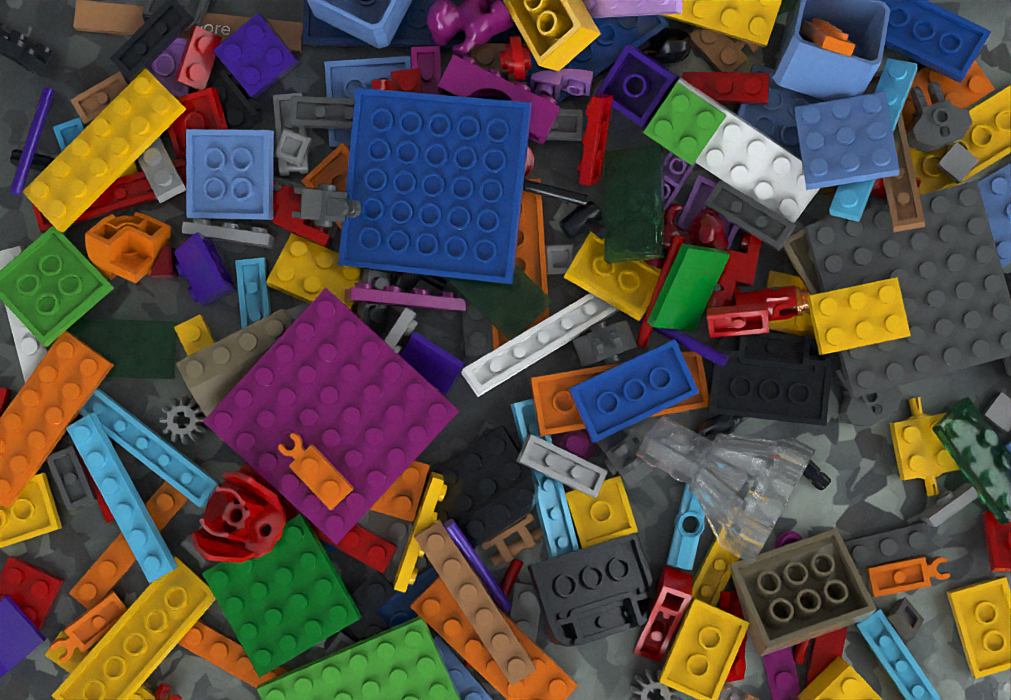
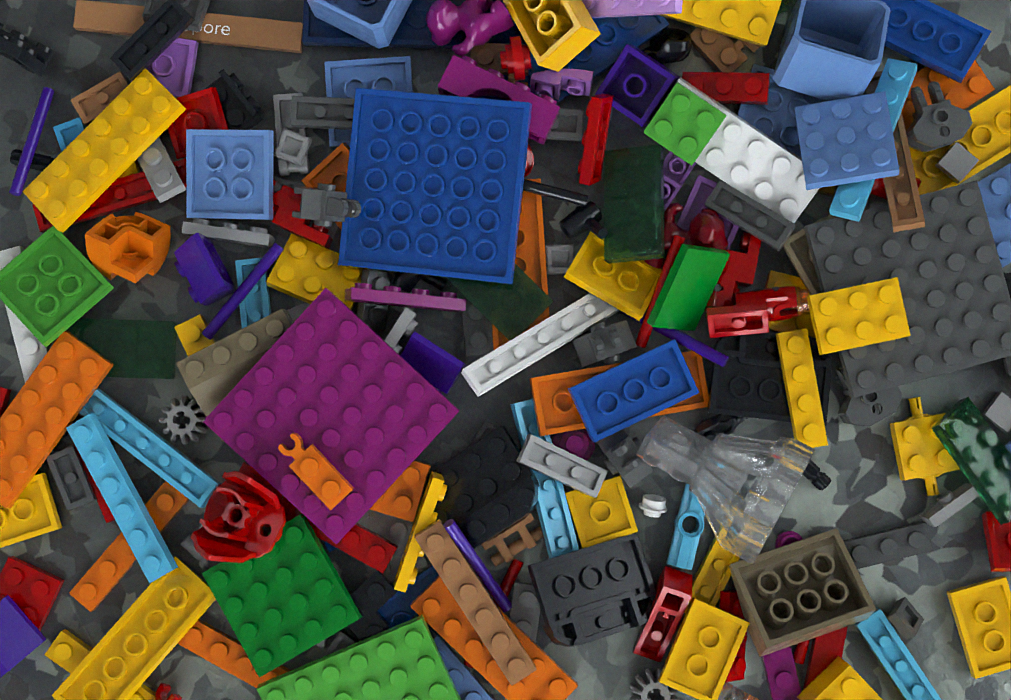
orange plate [49,590,128,663] -> none
dark red slope [150,246,179,279] -> none
red plate [174,26,222,91] -> none
dark purple brick [213,13,301,99] -> none
red plate [371,68,423,93] -> none
dark pink plate [411,46,442,95] -> none
orange plate [799,17,855,57] -> none
orange plate [865,556,950,597] -> none
none -> dark purple bar [202,243,284,340]
none -> white plate [639,494,667,517]
none -> yellow plate [776,328,828,450]

